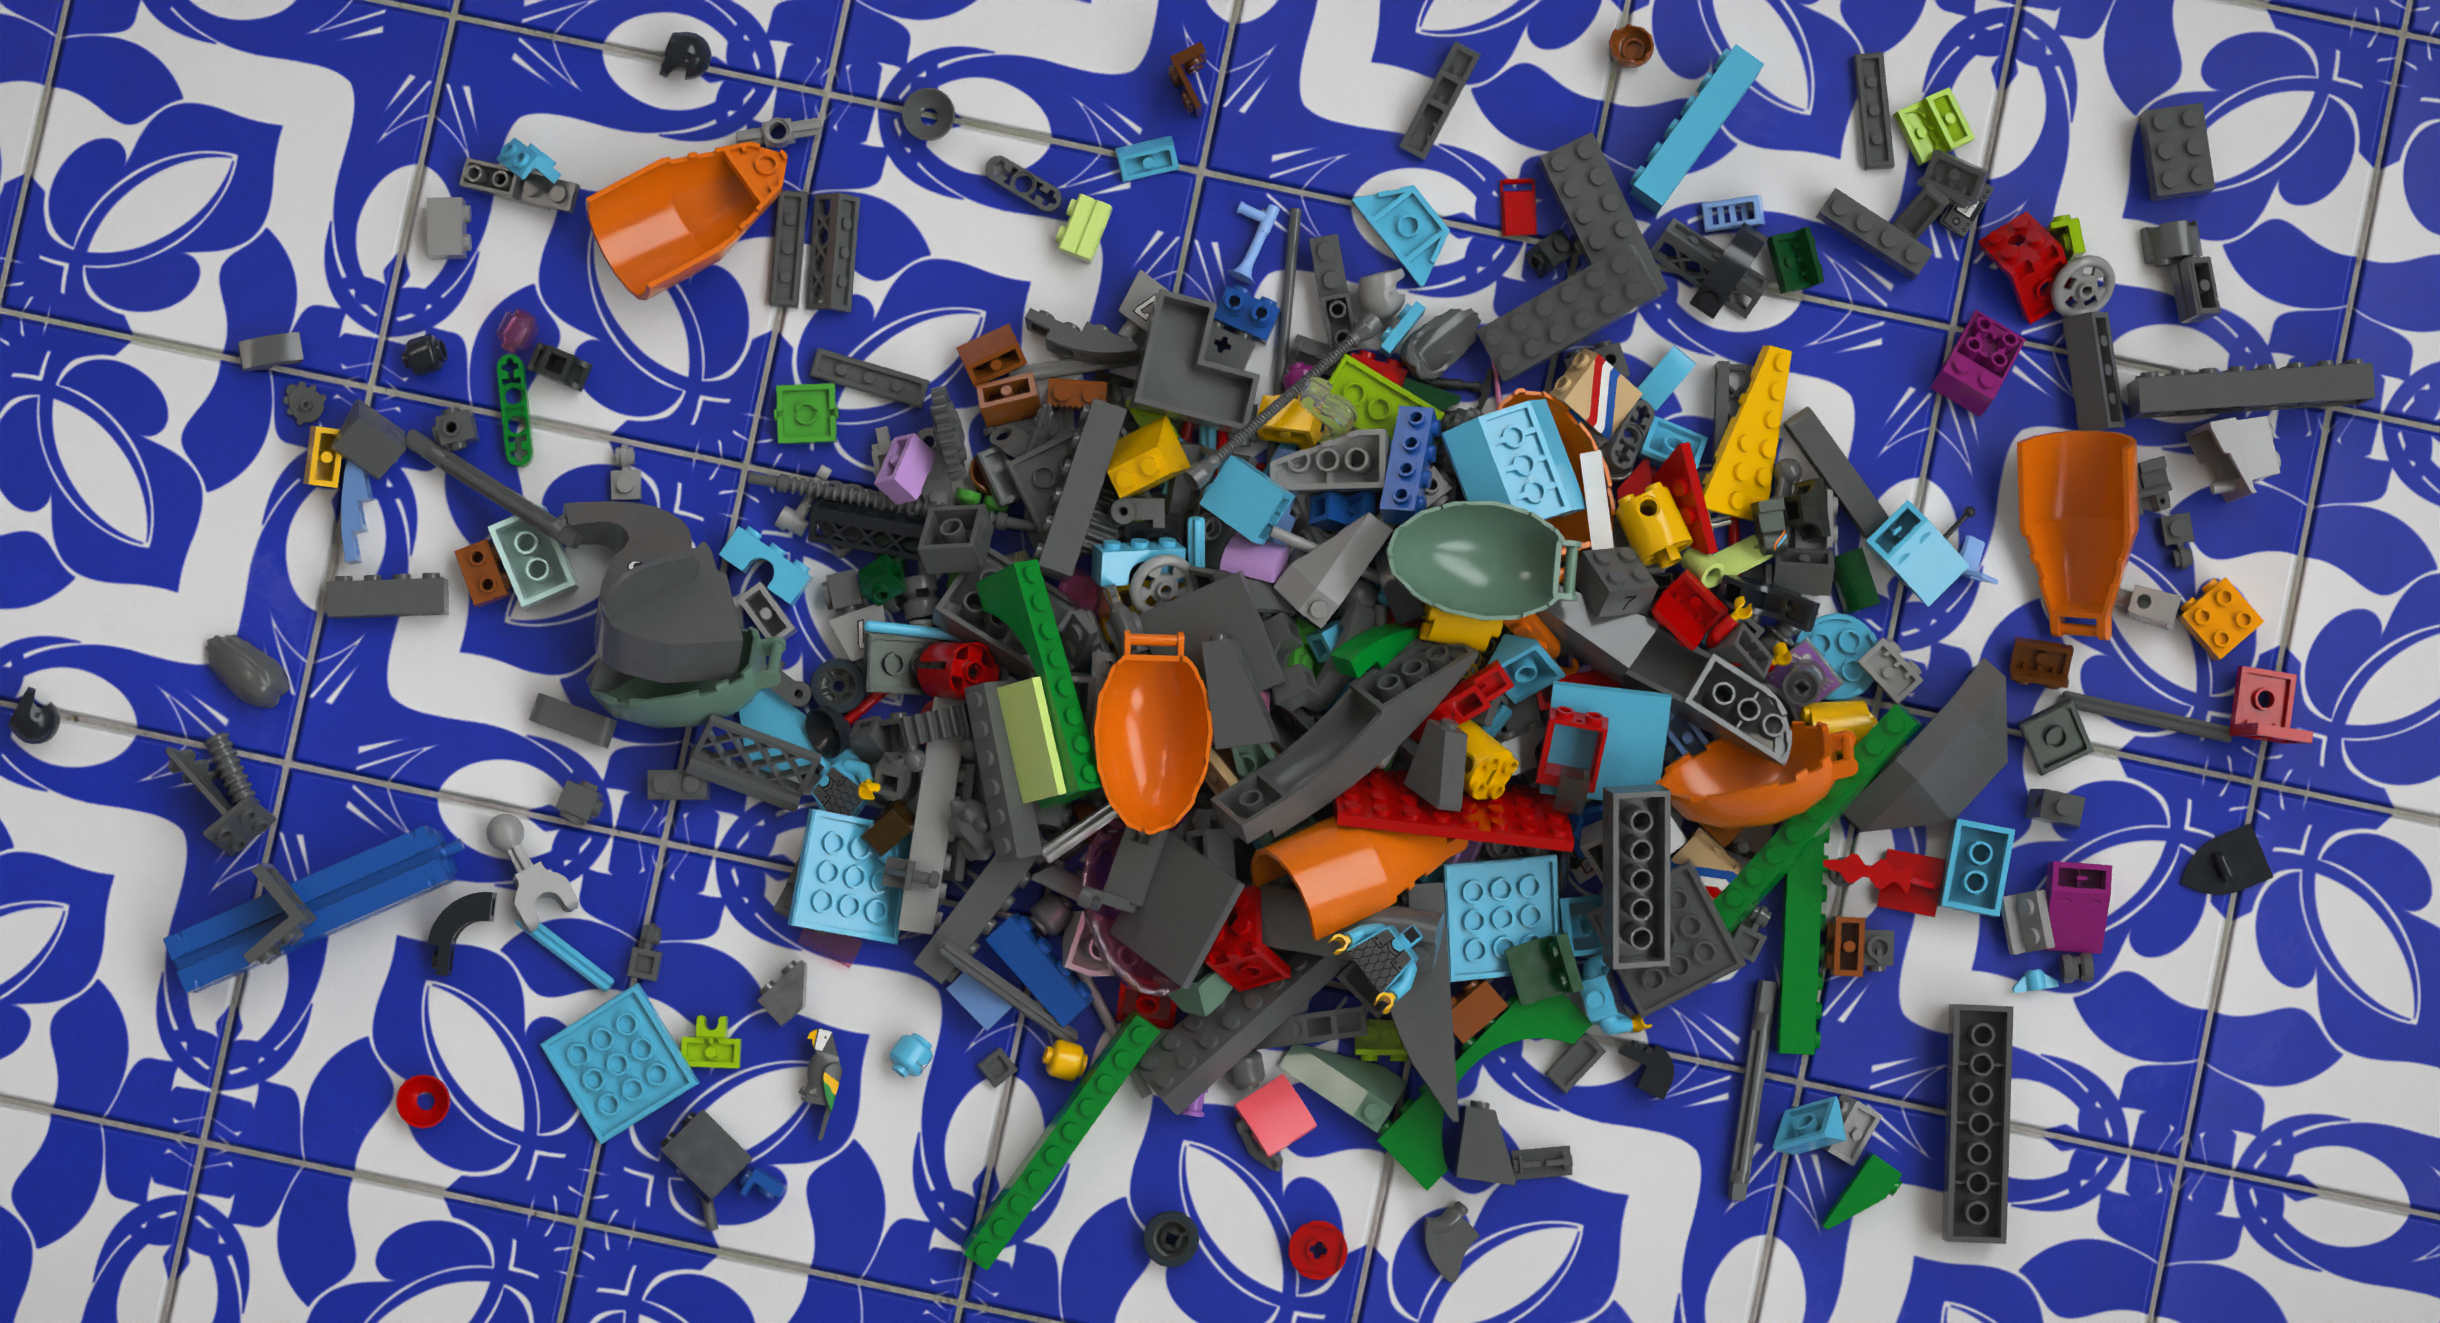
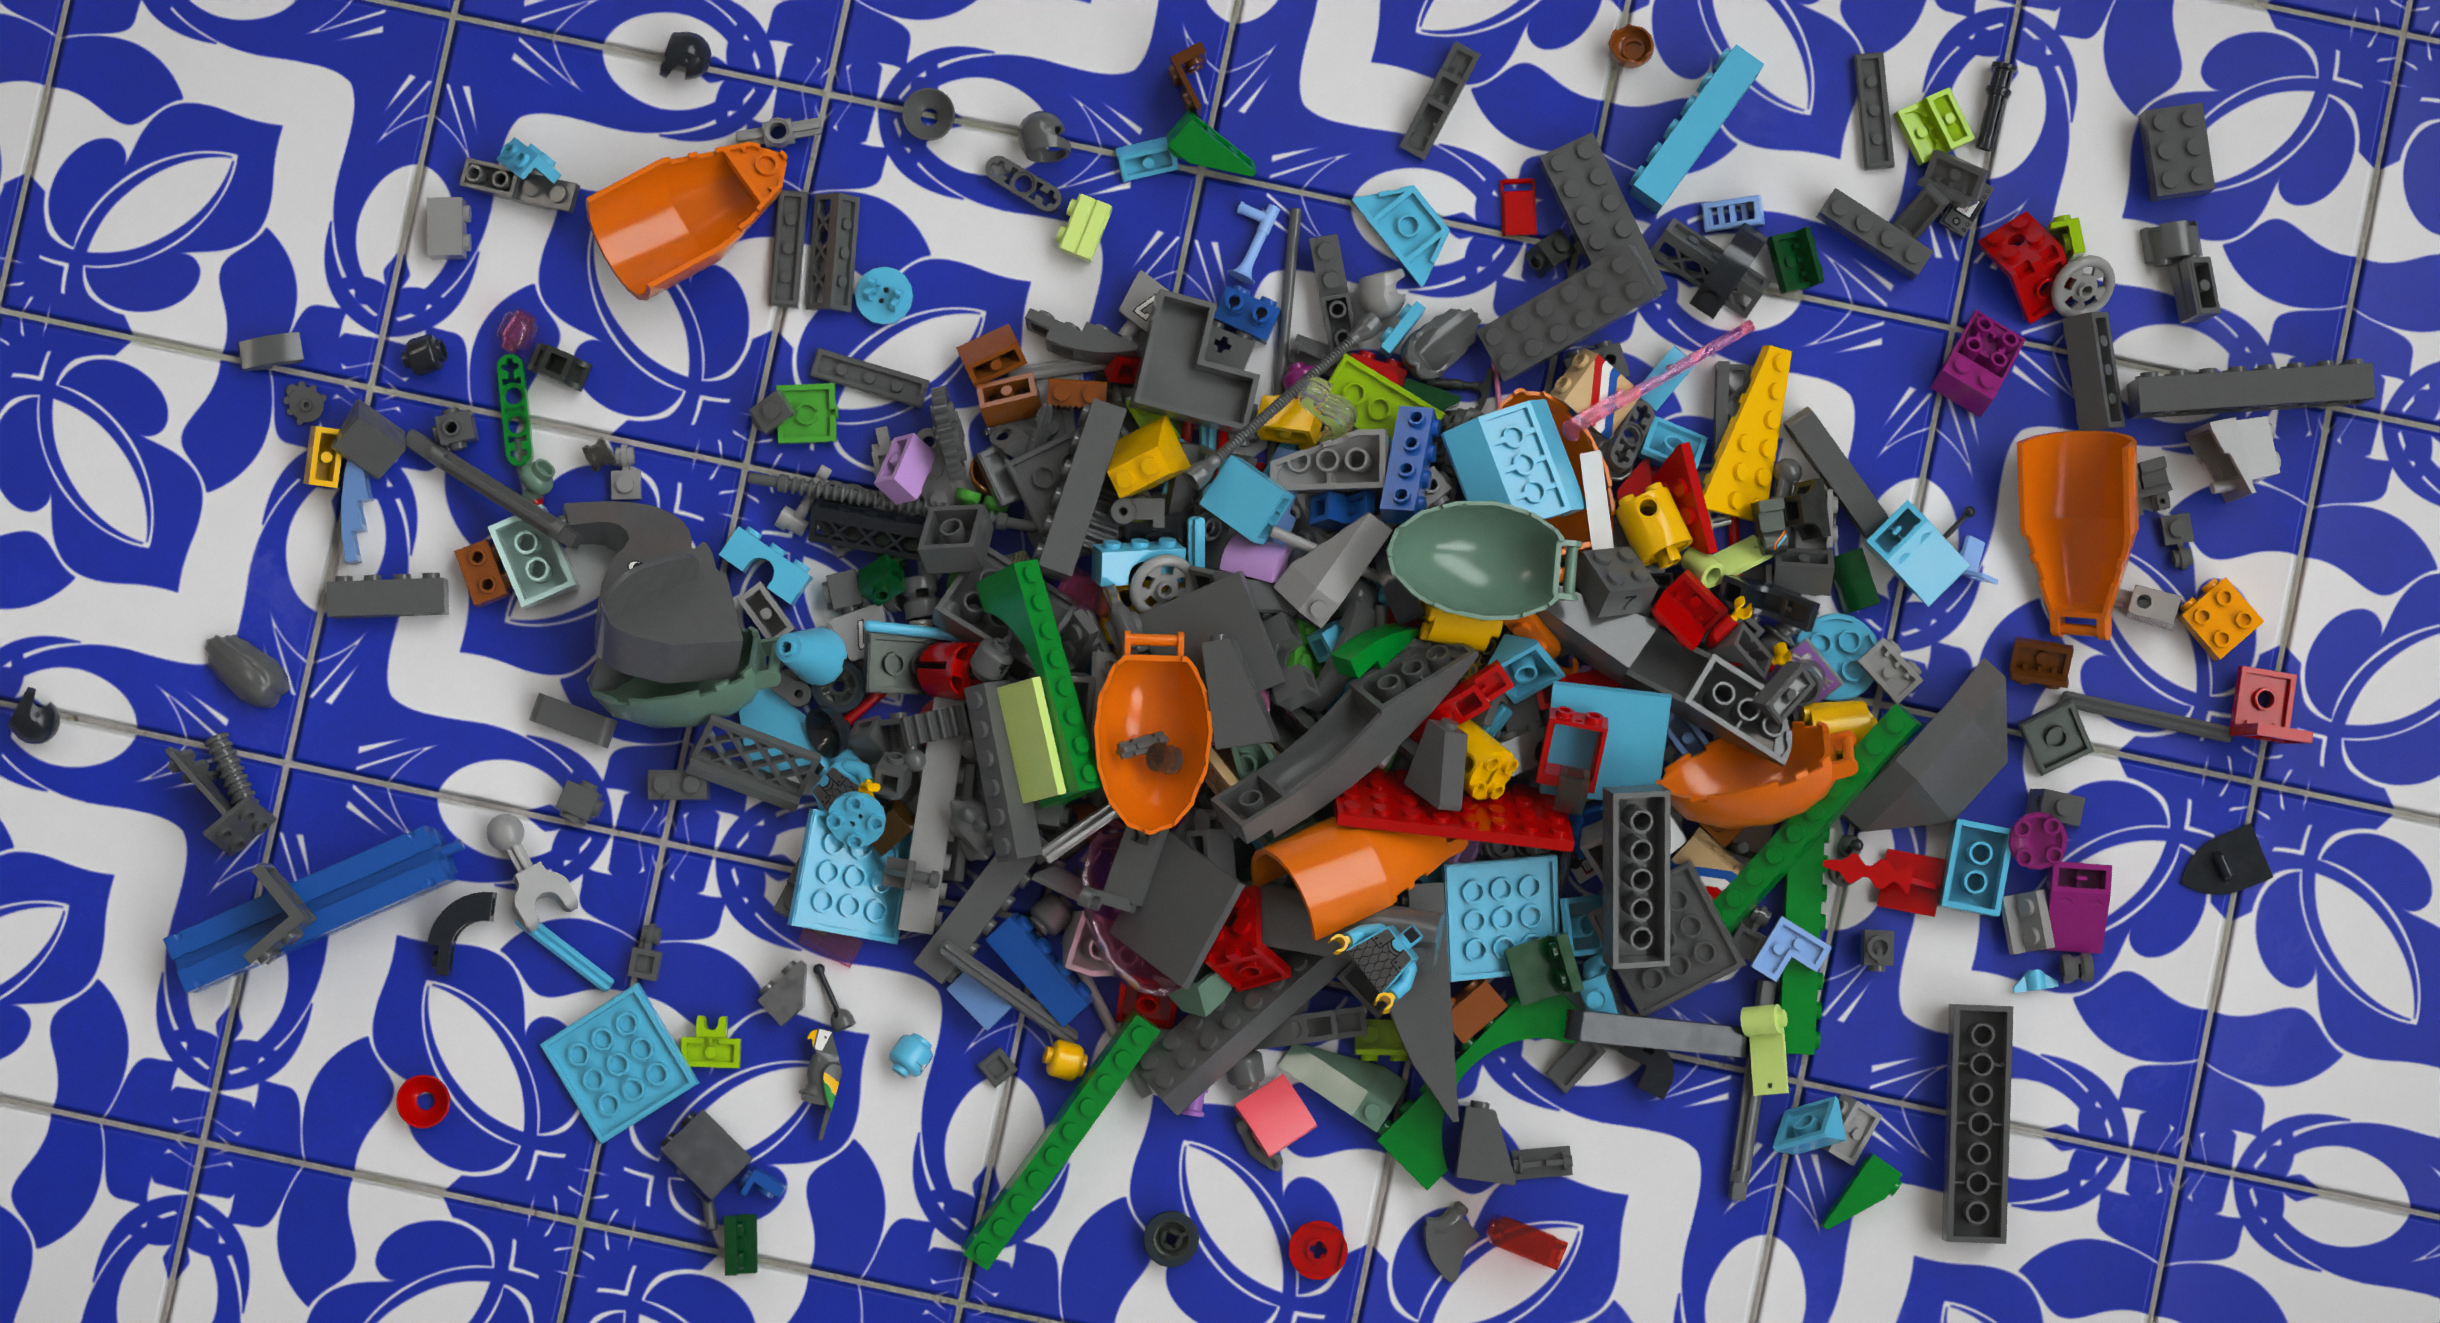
dark orange brick [1825,916,1866,977] -> none
none -> sand green animal [519,459,555,505]
none -> clear smoke wheel [582,437,616,473]
none -> dark green bracket [724,1214,758,1276]
none -> dark grey bracket [749,390,796,434]
none -> medium azure cone [775,627,847,686]
none -> hinge [813,964,856,1033]
none -> medium azure plate [826,791,886,849]
none -> medium azure plate [855,267,913,325]
none -> dark grey head [970,638,1014,683]
none -> dark grey helmet [1018,111,1071,163]
none -> red slope [1104,356,1140,384]
none -> dark grey axle [1115,731,1169,759]
none -> clear smoke wheel [1146,742,1184,775]
none -> green slope [1166,110,1256,177]
none -> clear red window [1485,1214,1568,1271]
none -> clear pink bar [1561,320,1755,441]
none -> beam [1563,1009,1749,1058]
none -> yellowish green door [1740,1004,1789,1096]
none -> light blue plate [1750,916,1832,982]
none -> dark grey slope [1753,661,1816,726]
none -> dark grey hinge [1838,835,1864,857]
none -> black pin [1975,61,2018,152]
none -> magenta dish [2008,812,2068,870]

